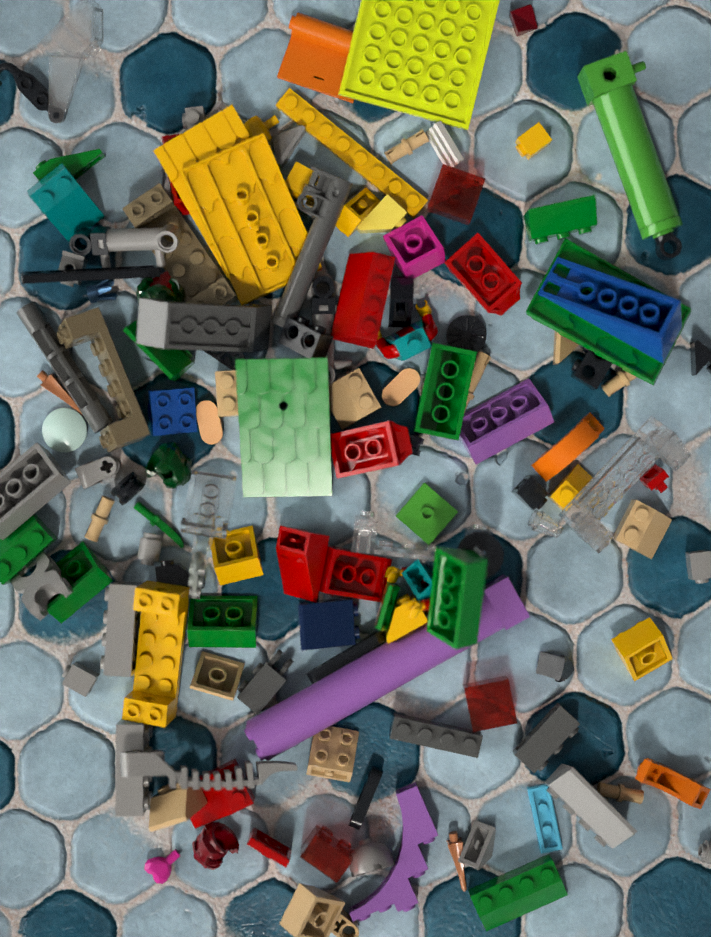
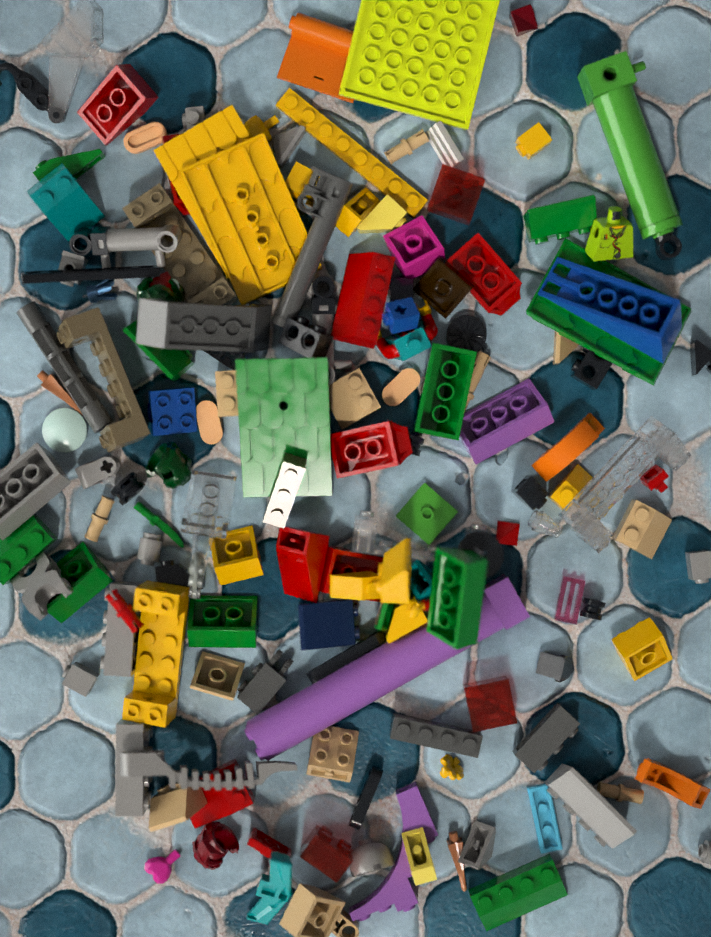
tan pin [601,370,637,397] -> none
none -> red slope [77,64,159,146]
none -> red pin [105,588,144,633]
none -> light nougat tile [124,122,167,154]
none -> teal plate [246,851,293,925]
none -> brick [263,452,307,529]
none -> yellow slope [330,571,381,600]
none -> yellow slope [376,538,412,604]
none -> blue brick [382,297,420,334]
none -> light yellow slope [401,827,437,885]
none -> dark brown tile [413,256,474,319]
none -> yellow plant [440,754,464,780]
none -> red slope [495,521,520,546]
none -> clear pink tile [554,576,586,625]
none -> black wheel [580,598,605,620]
none -> lime torso [585,206,633,261]

